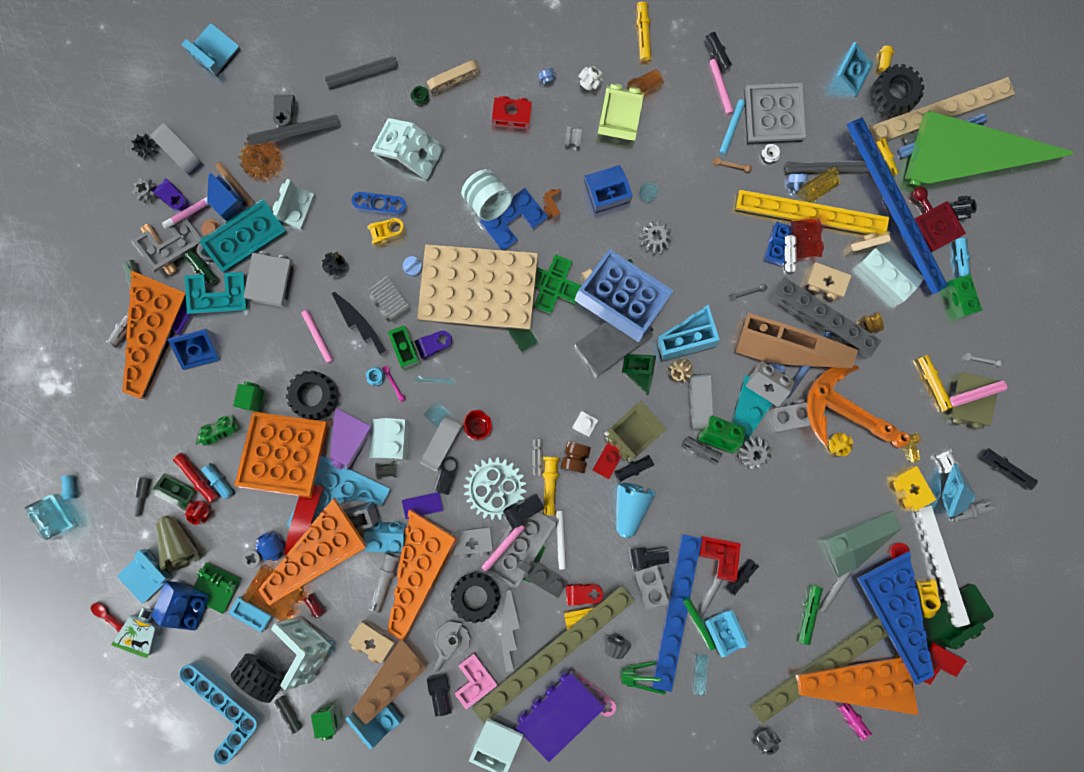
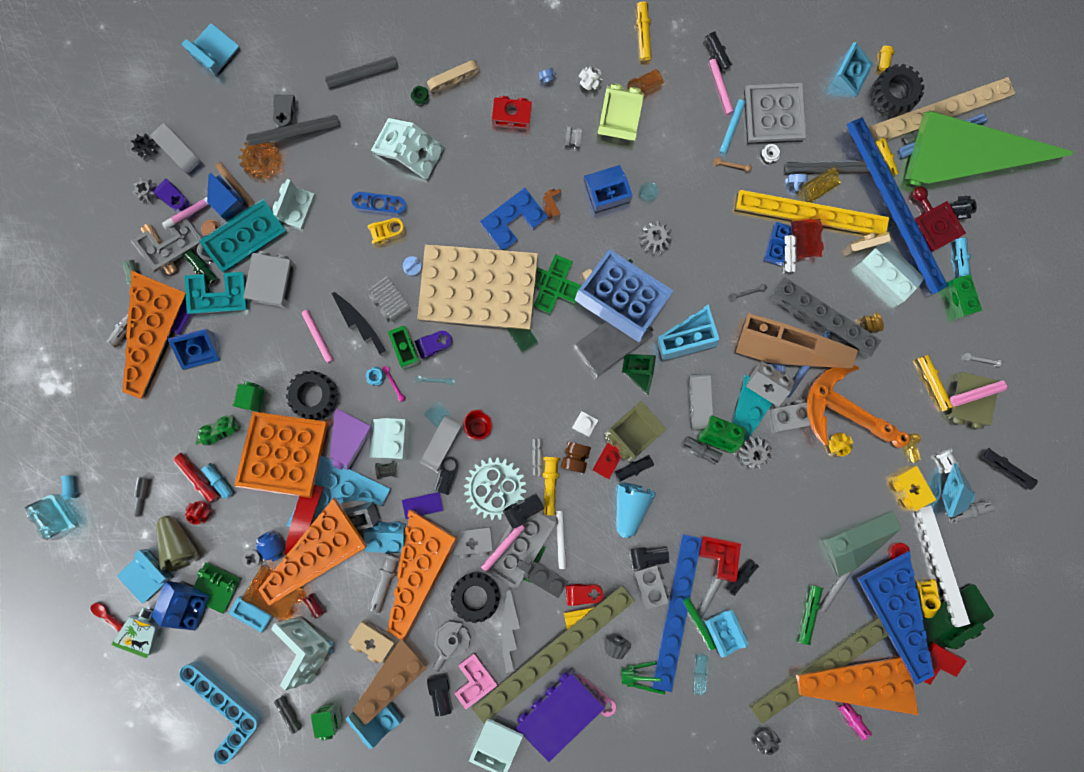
dark green slope [153,474,197,511] -> none
black tyre [230,653,284,703] -> none
black gear [322,252,346,276] -> none
light aqua wheel [461,169,513,221] -> none
tan gear [669,357,694,382] -> none
tan brick [804,262,851,300] -> none

